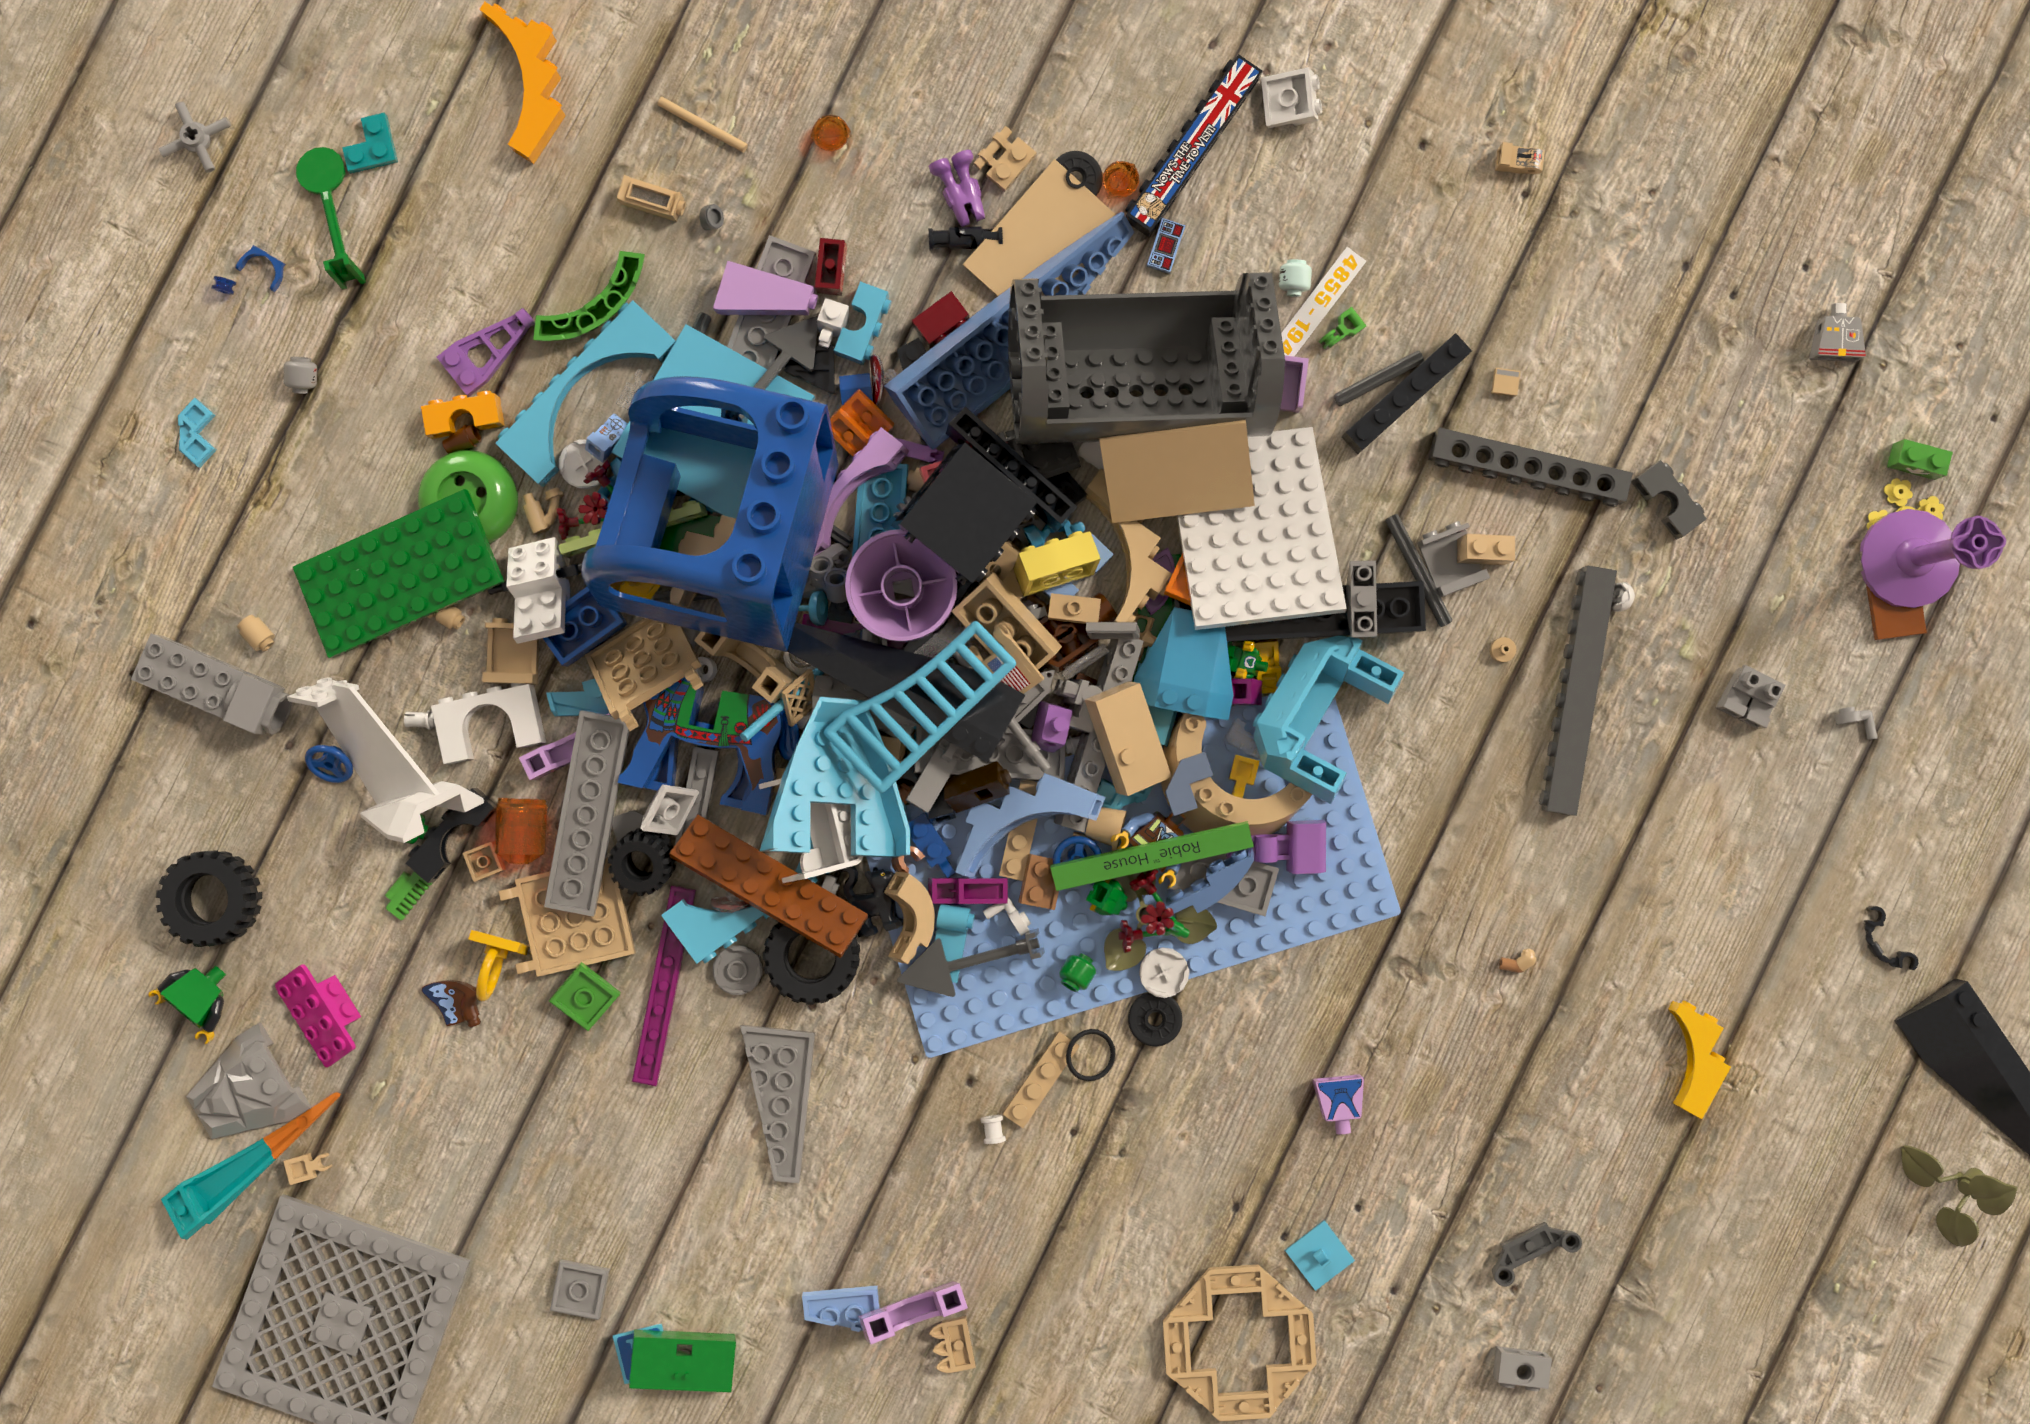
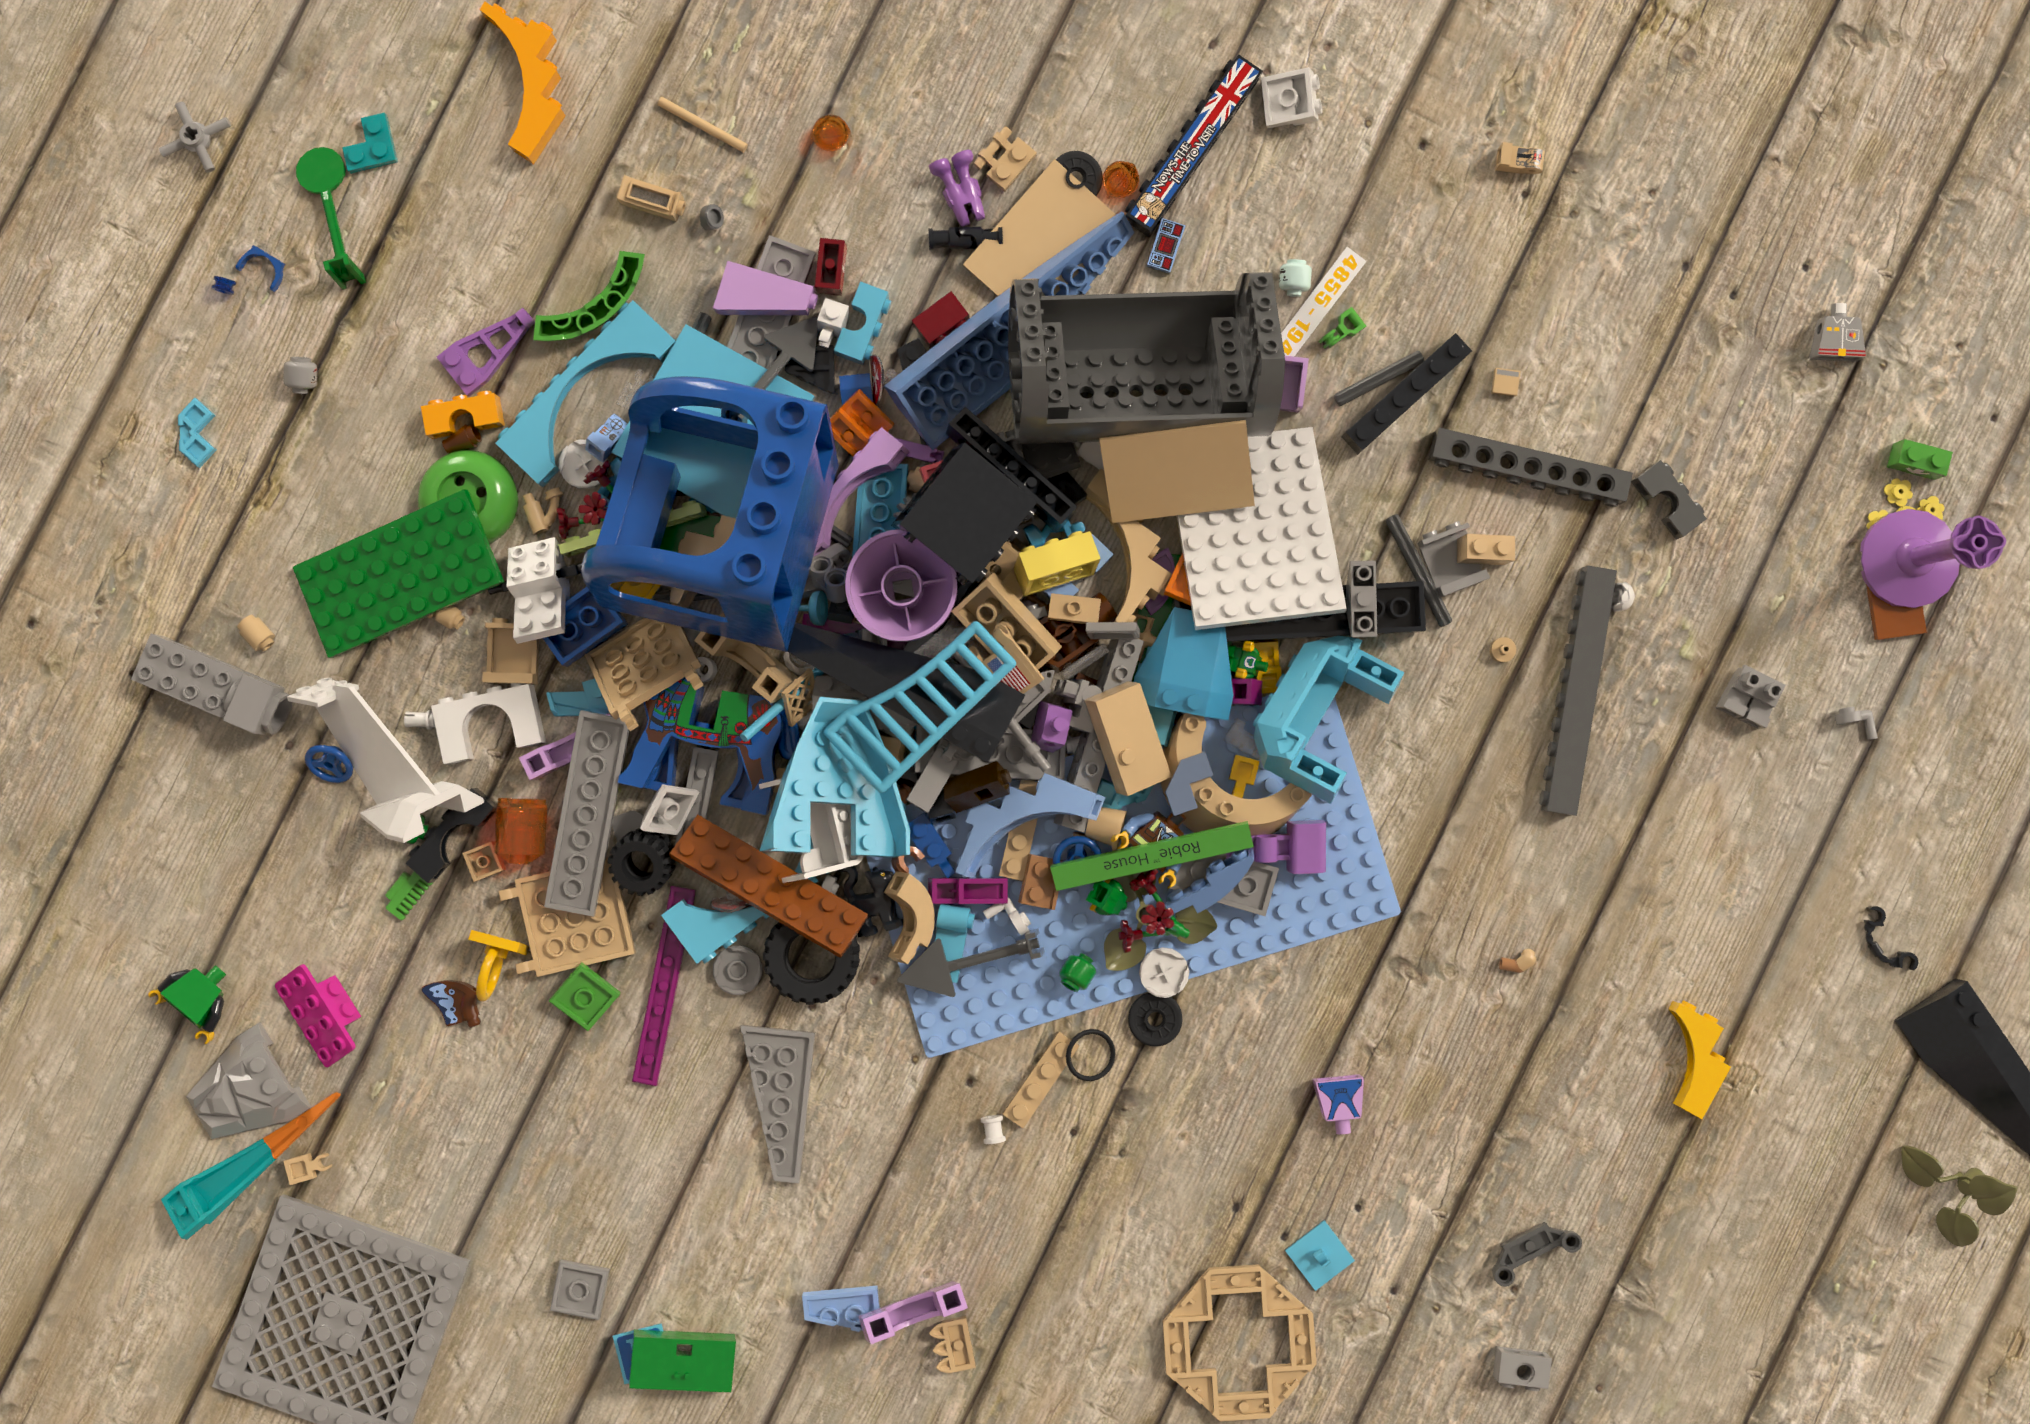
black tyre [156,850,262,947] -> none

